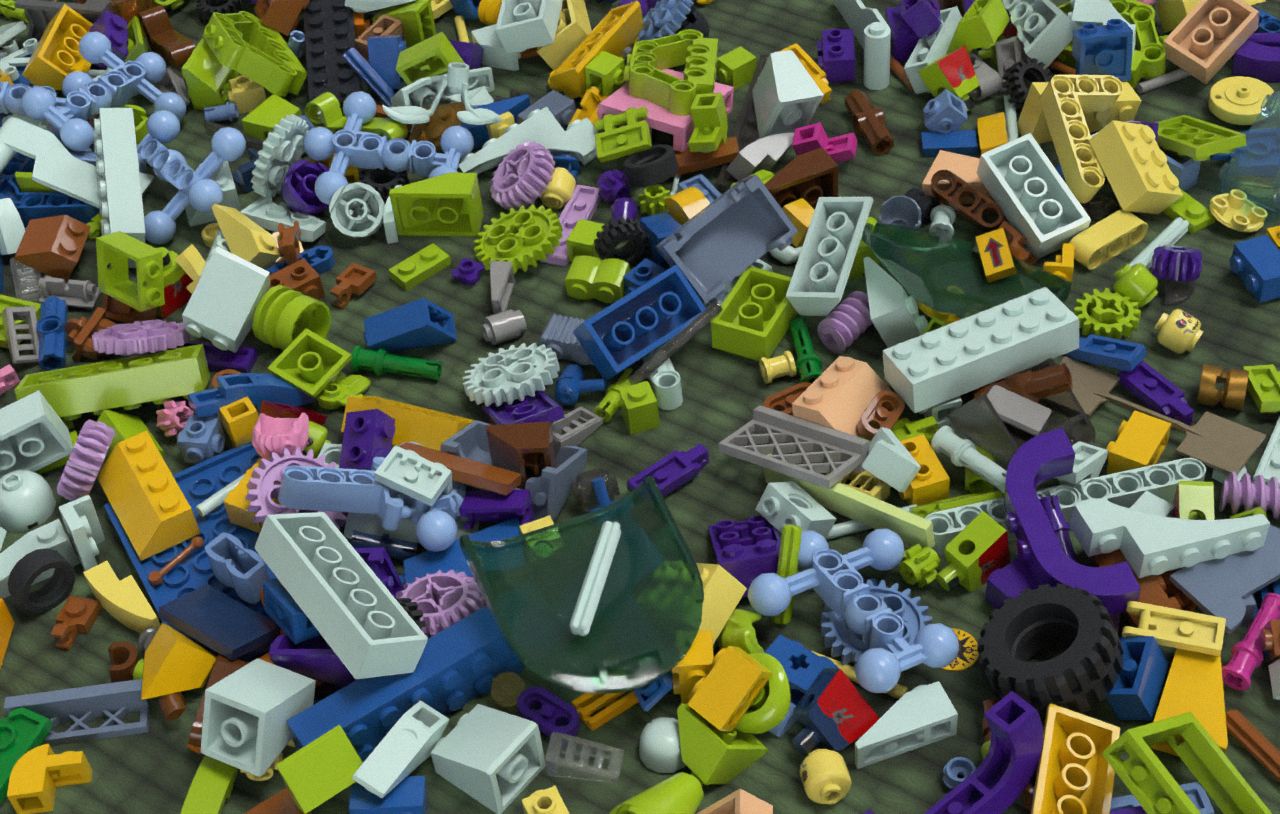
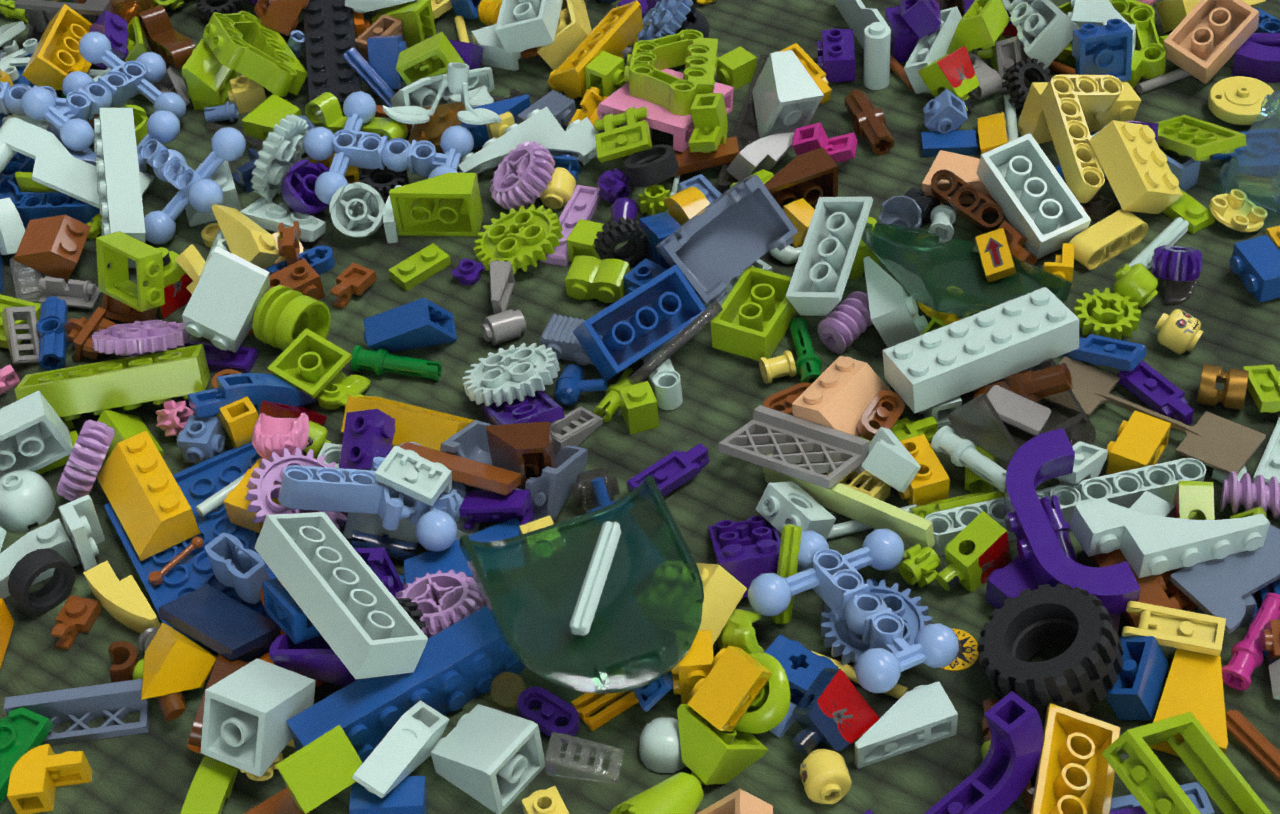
medium blue plate [943,757,976,789] -> none

